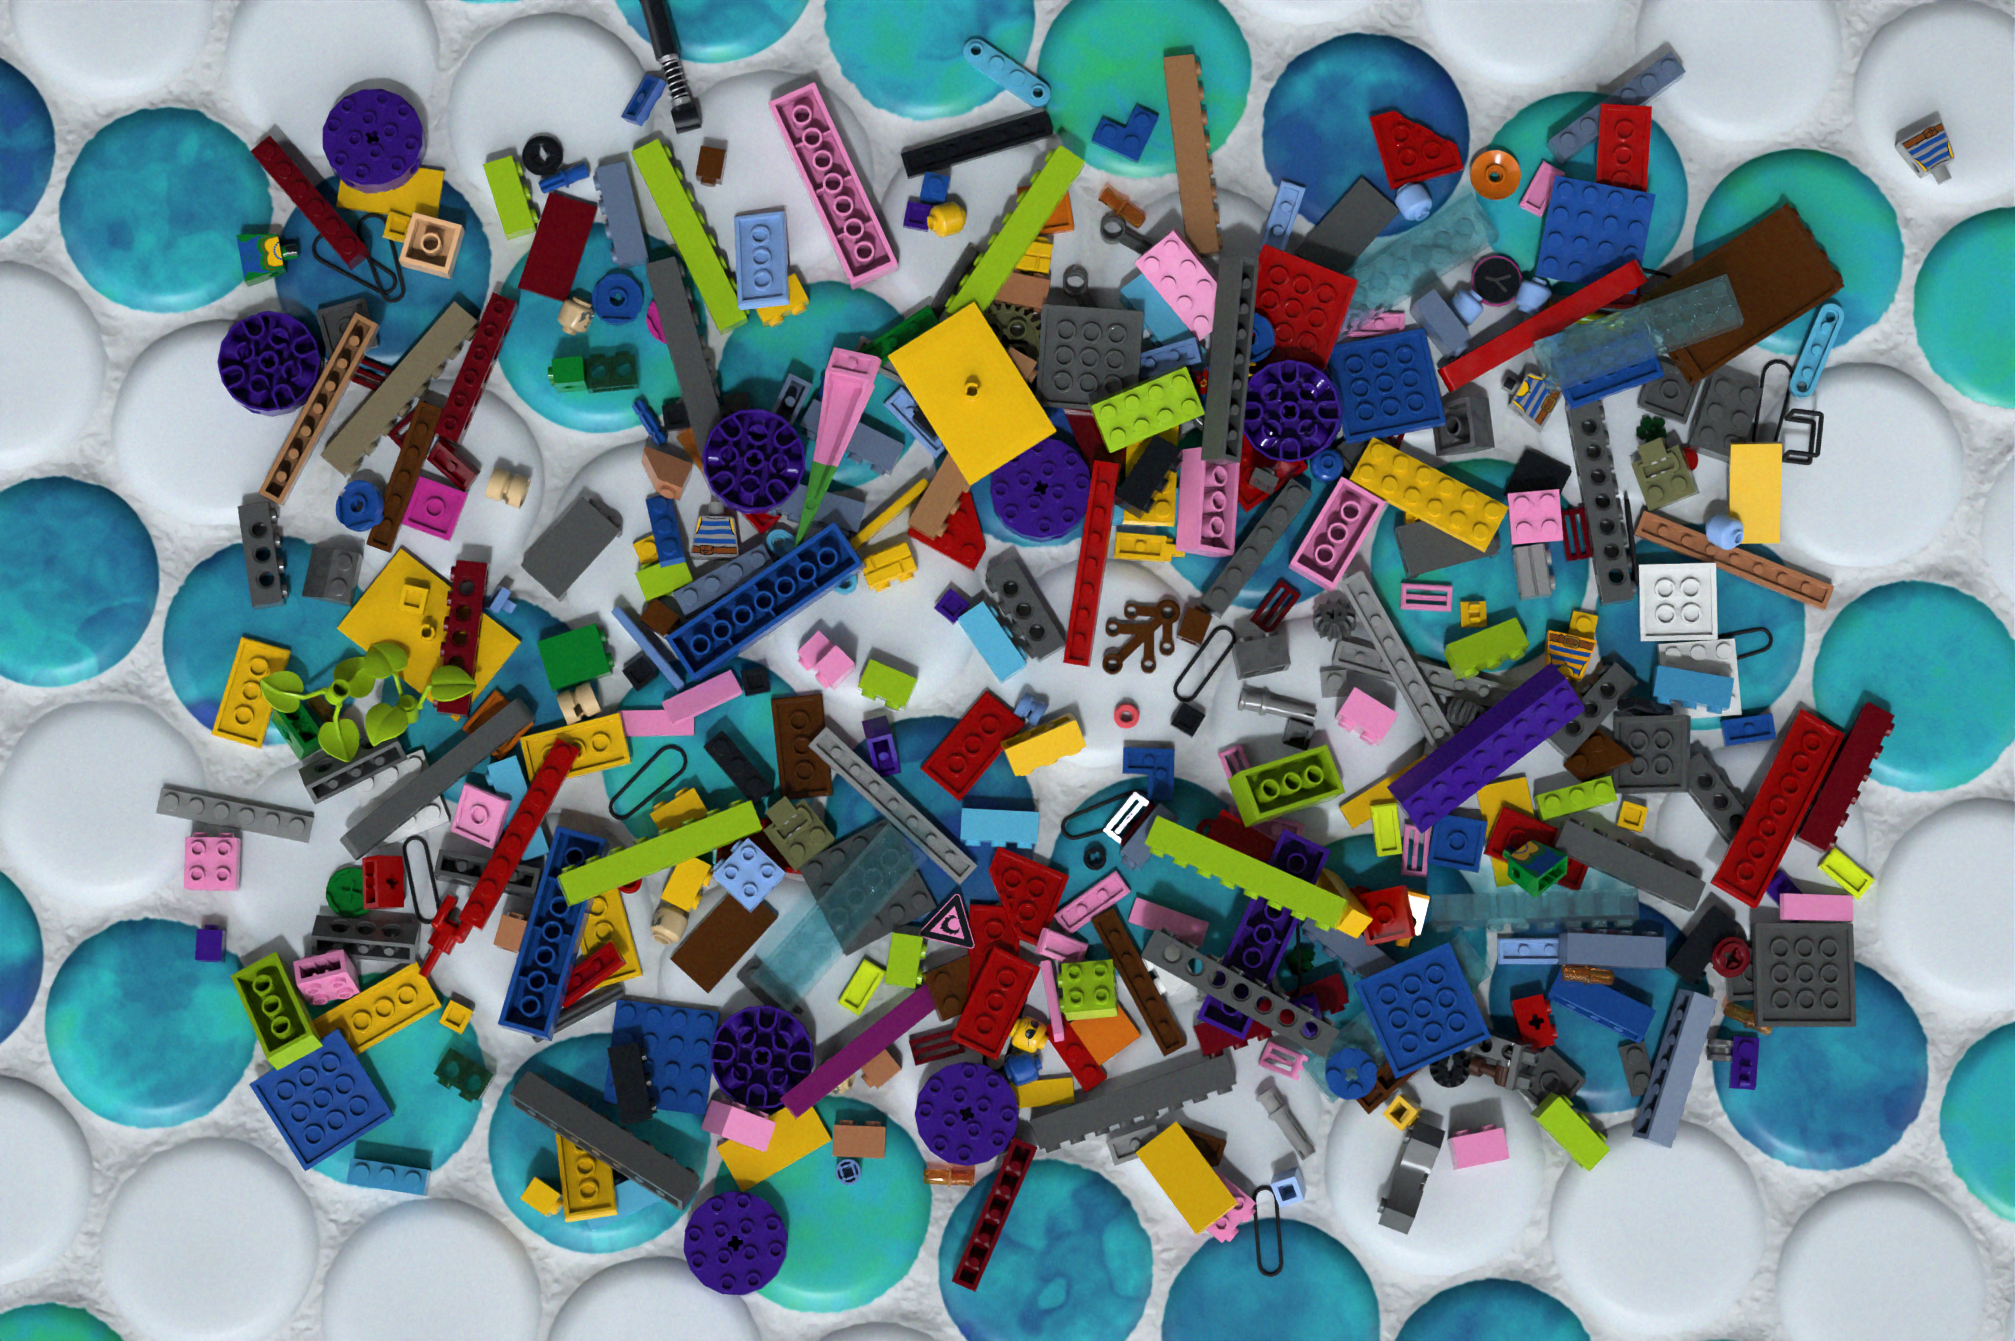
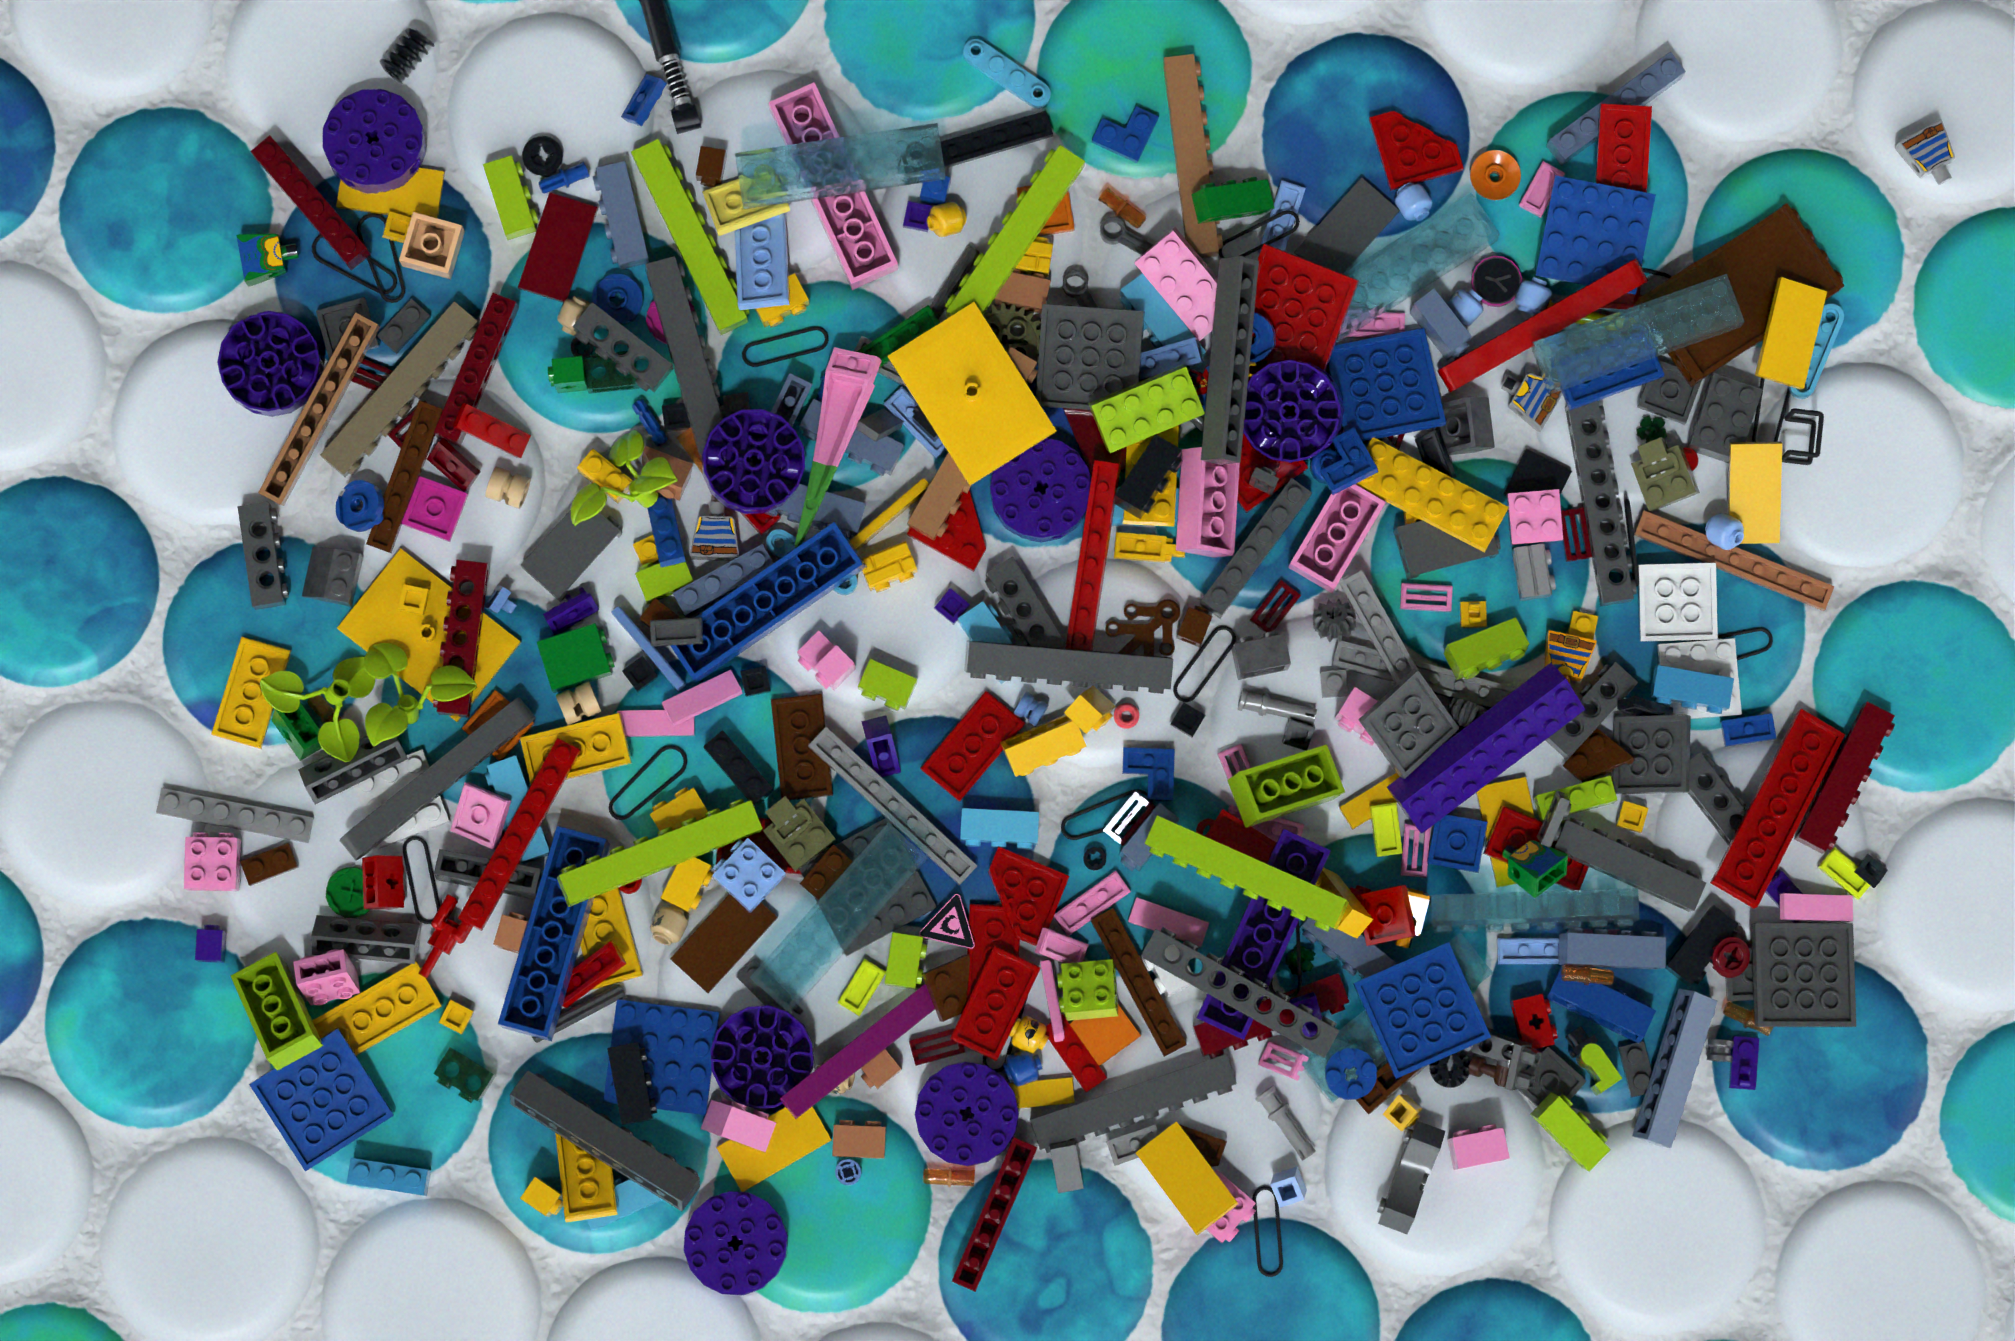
none -> reddish brown plate [240,843,299,886]
none -> dark grey plate [377,299,431,354]
none -> black piece [380,28,435,84]
none -> red plate [453,403,531,458]
none -> dark purple plate [543,587,599,635]
none -> black bush [571,337,594,359]
none -> lime plant [571,430,678,526]
none -> dark grey brick [573,302,673,393]
none -> yellow brick [577,449,633,504]
none -> dark grey tile [650,618,703,647]
none -> light yellow tile [702,166,790,236]
none -> clear light blue brick [735,123,945,209]
none -> black piece [742,326,829,367]
none -> reddish brown plate [799,845,853,901]
none -> dark grey tile [856,408,904,441]
none -> dark grey brick [964,640,1173,694]
none -> tile [1049,1140,1084,1193]
none -> yellow brick [1064,685,1115,734]
none -> green brick [1191,177,1275,224]
none -> black piece [1219,210,1300,259]
none -> blue plate [1320,428,1378,495]
none -> dark grey plate [1358,669,1459,779]
none -> black tile [1415,430,1457,478]
none -> dark grey plate [1537,791,1571,847]
none -> lime hips [1565,1026,1623,1096]
none -> yellow tile [1755,277,1827,390]
none -> black plate [1854,854,1888,888]

